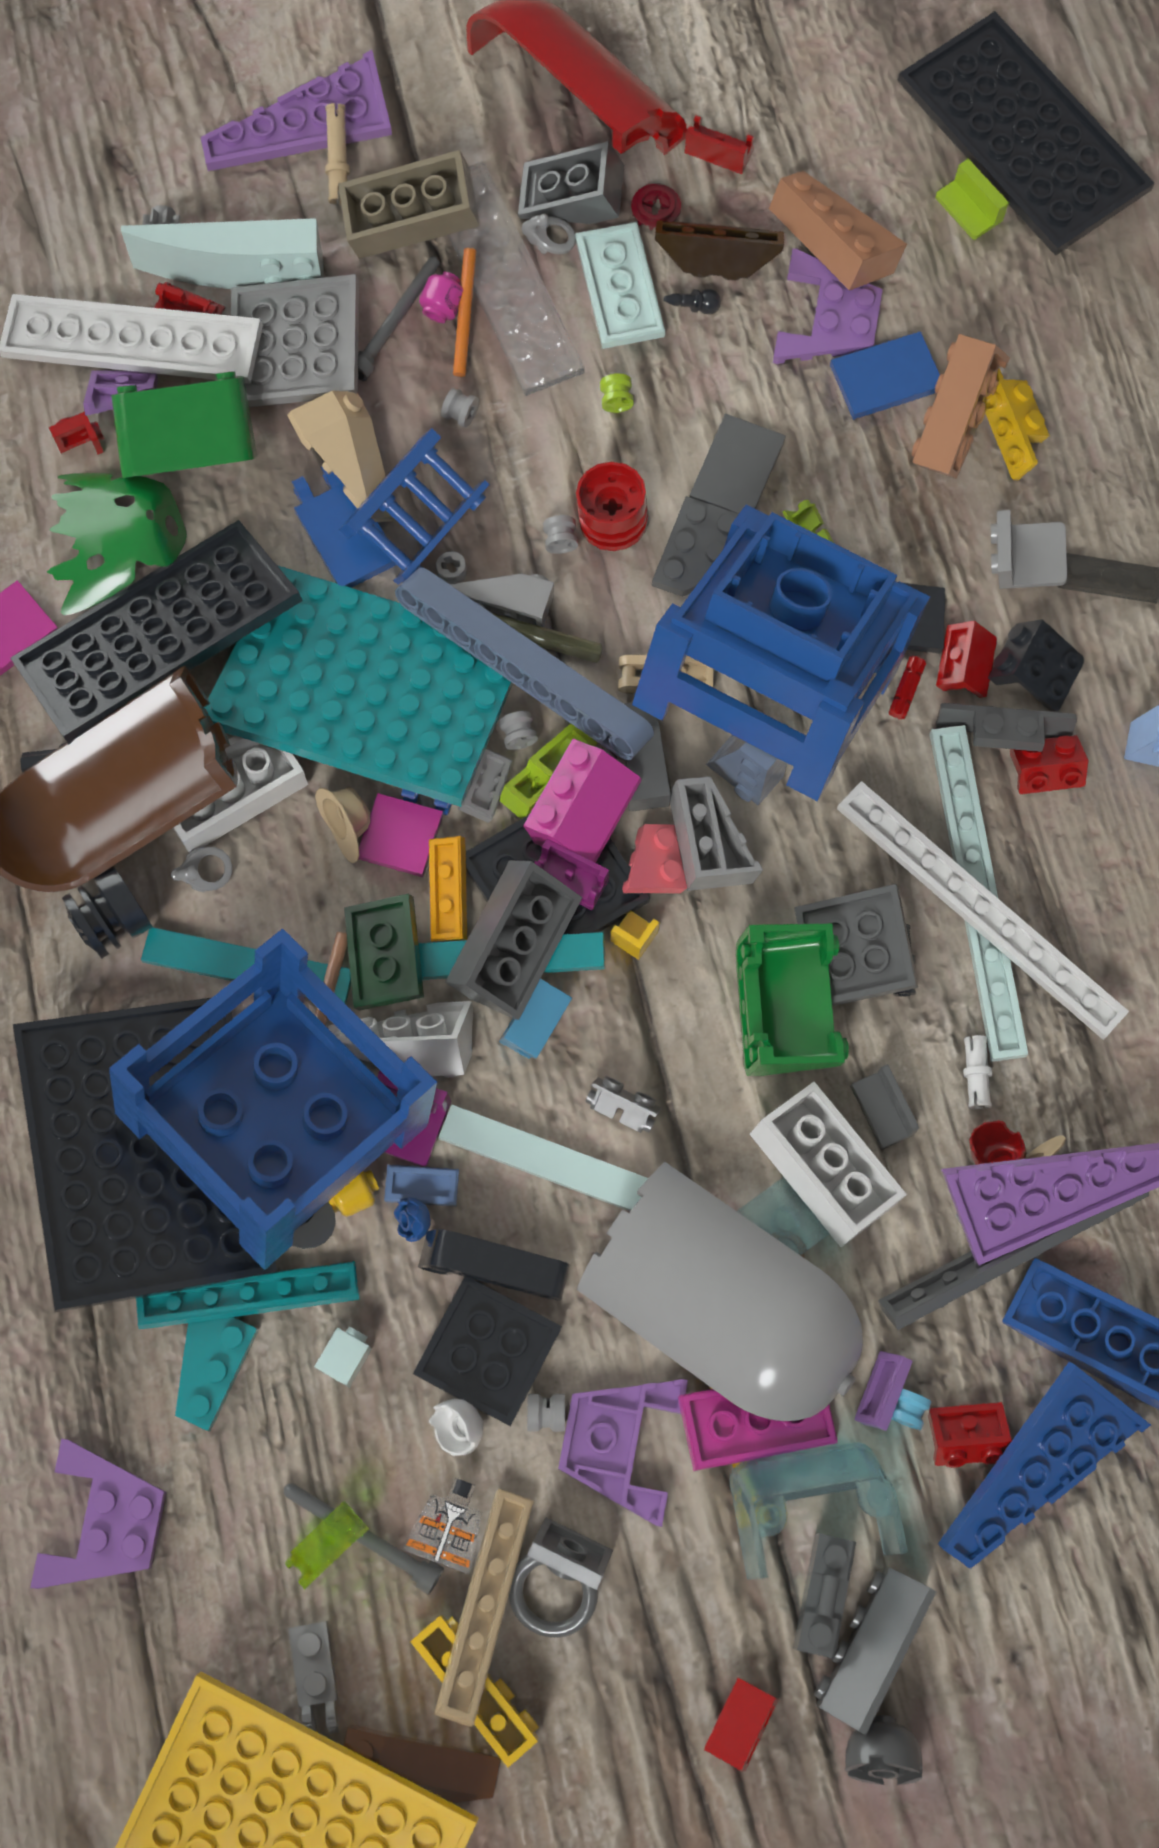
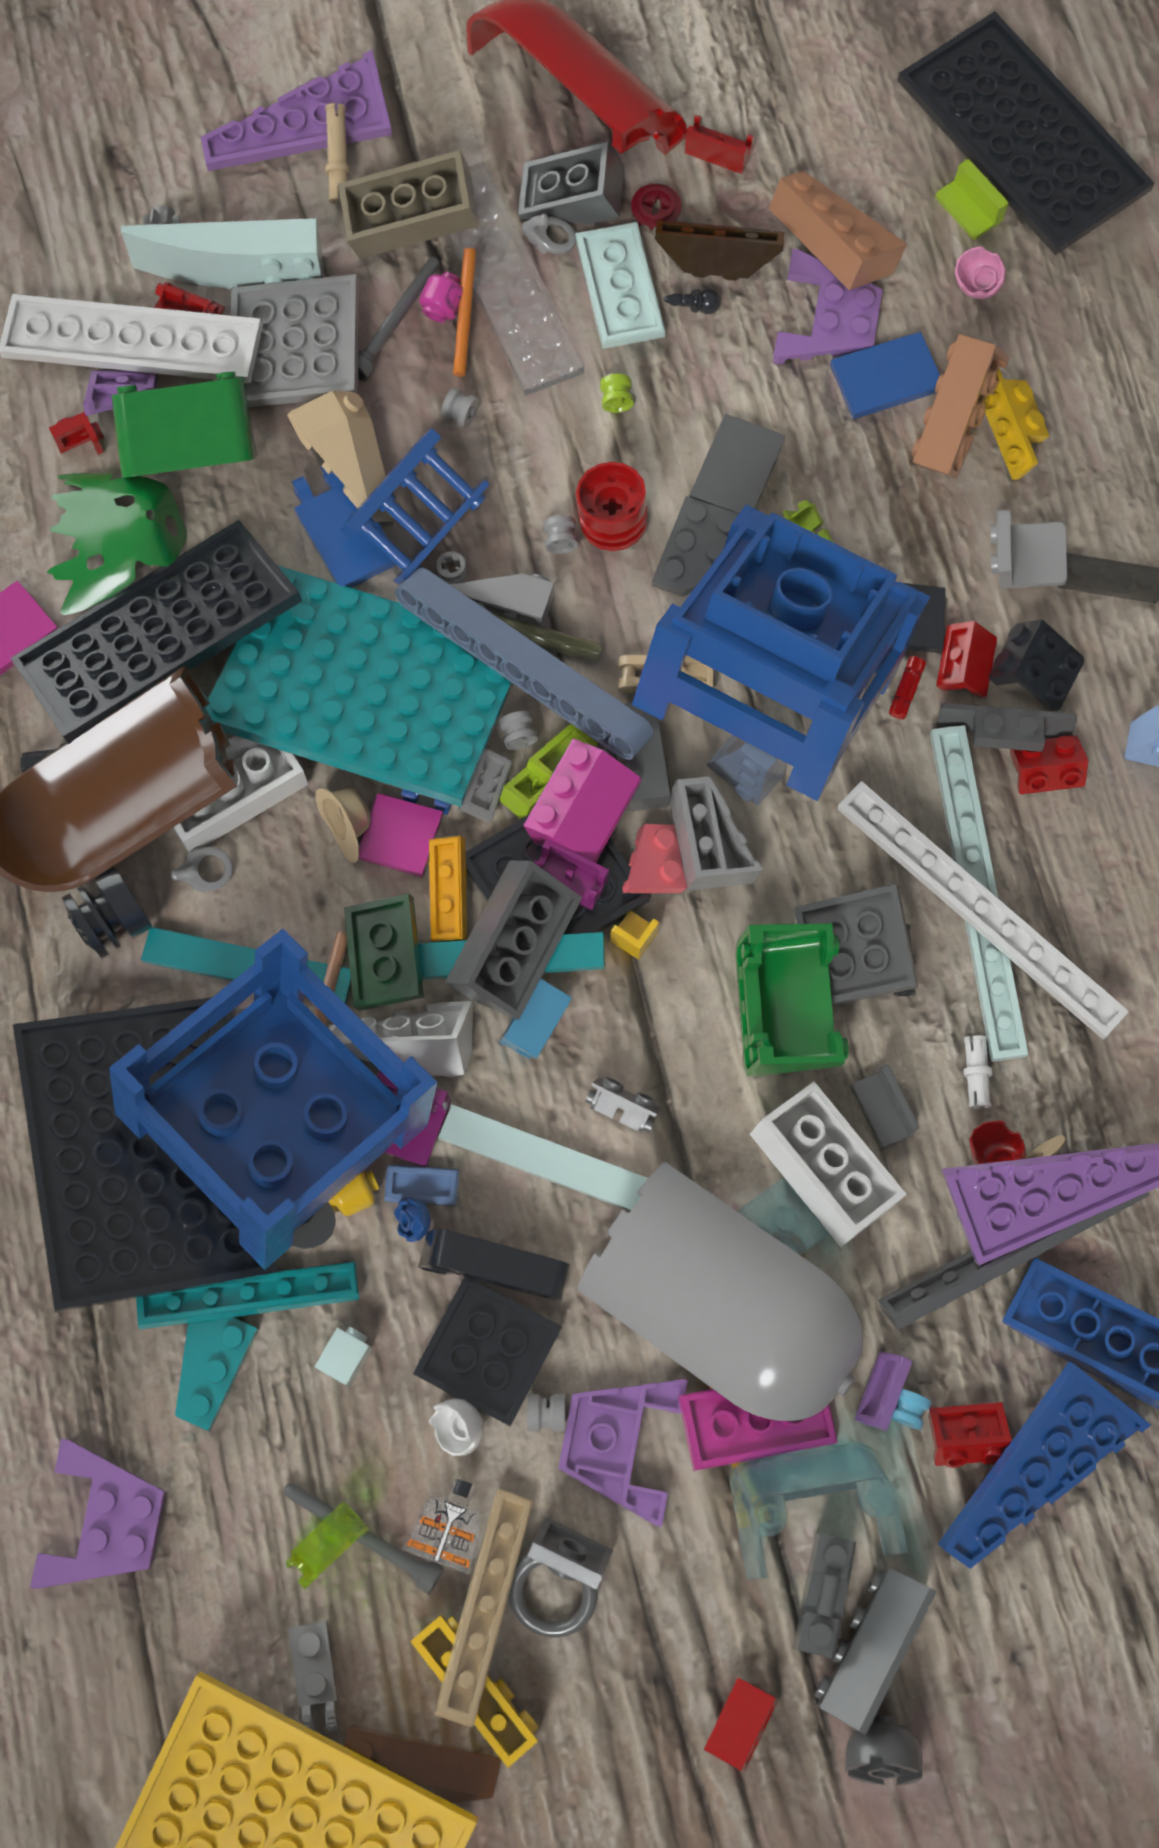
none -> bright pink hair [955,246,1006,300]

